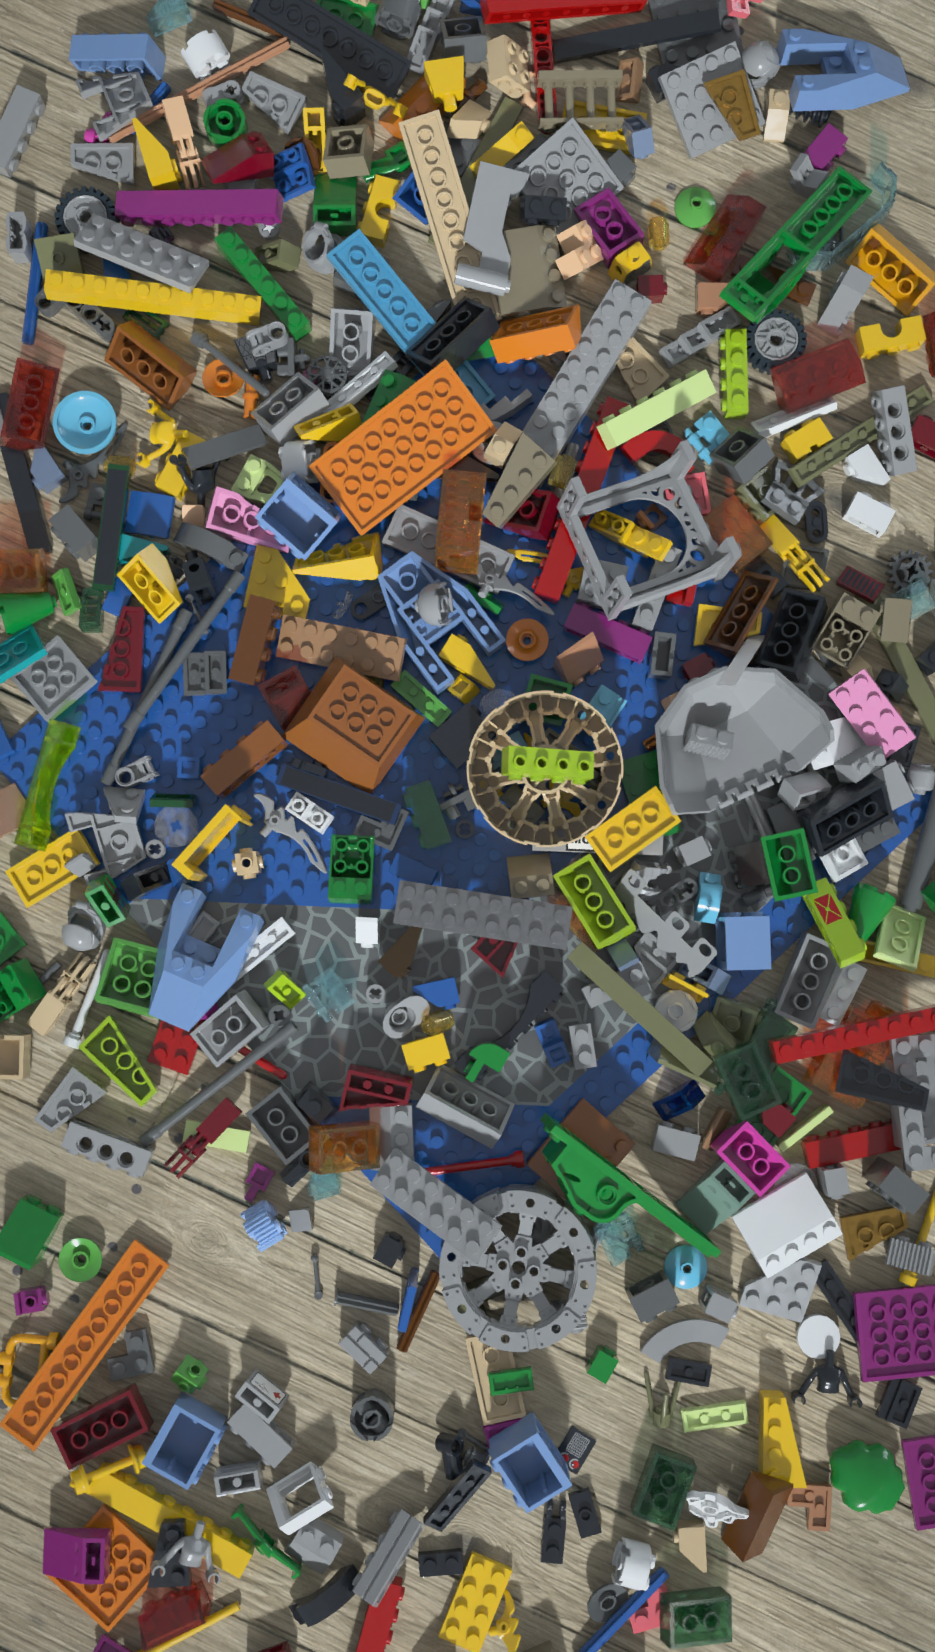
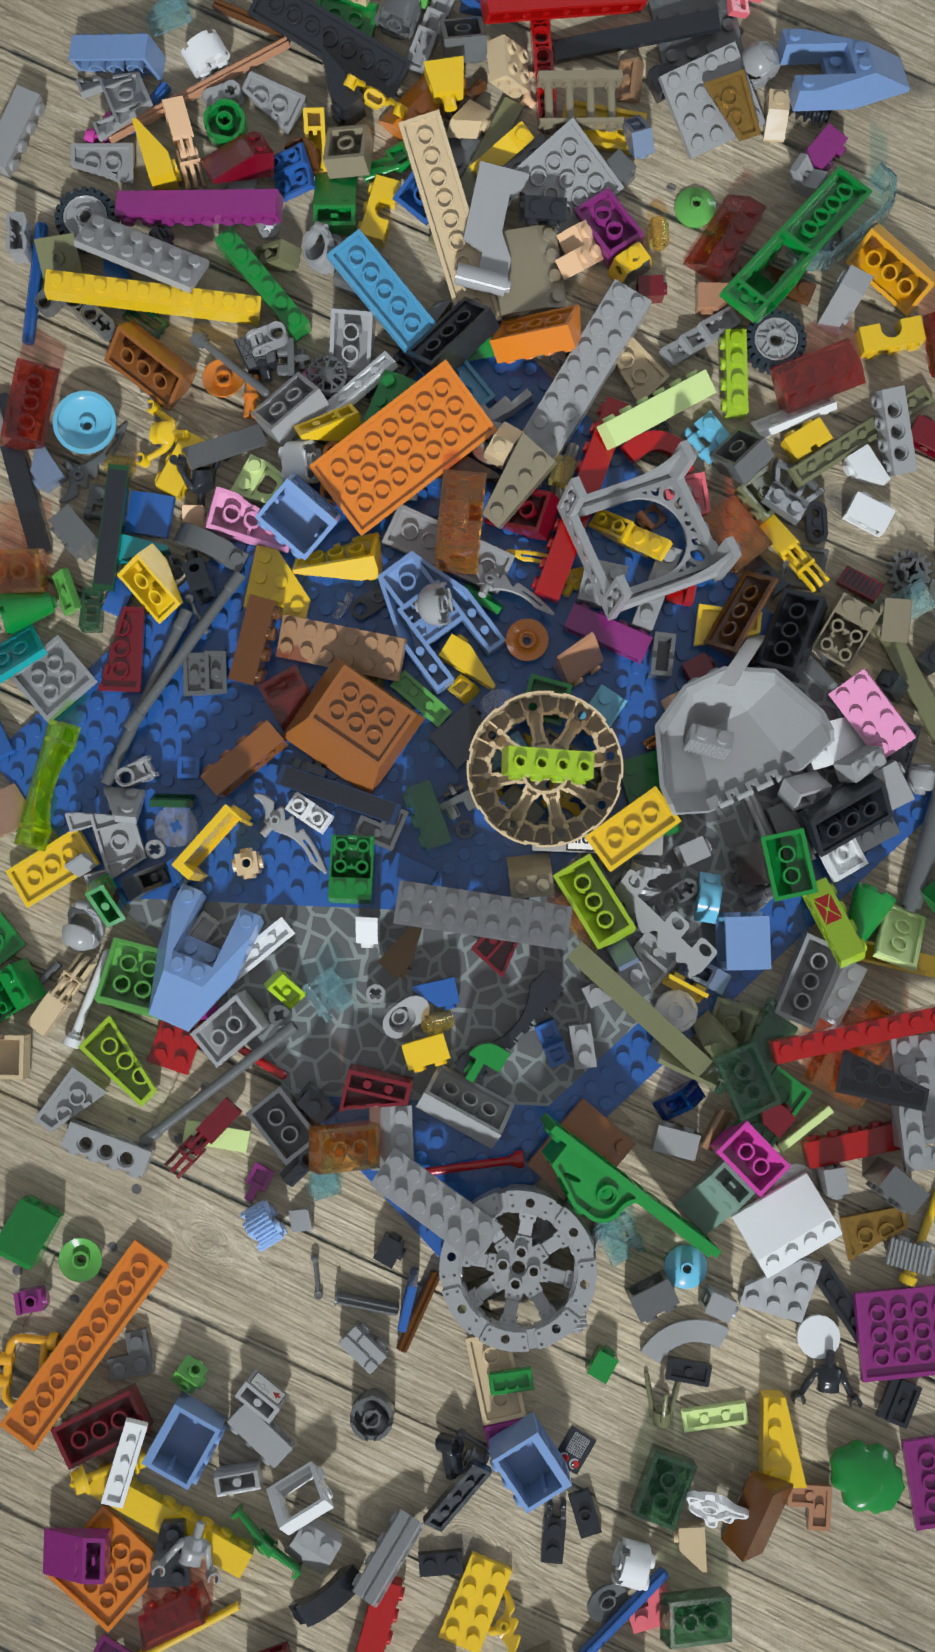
none -> white plate [101,1417,148,1509]

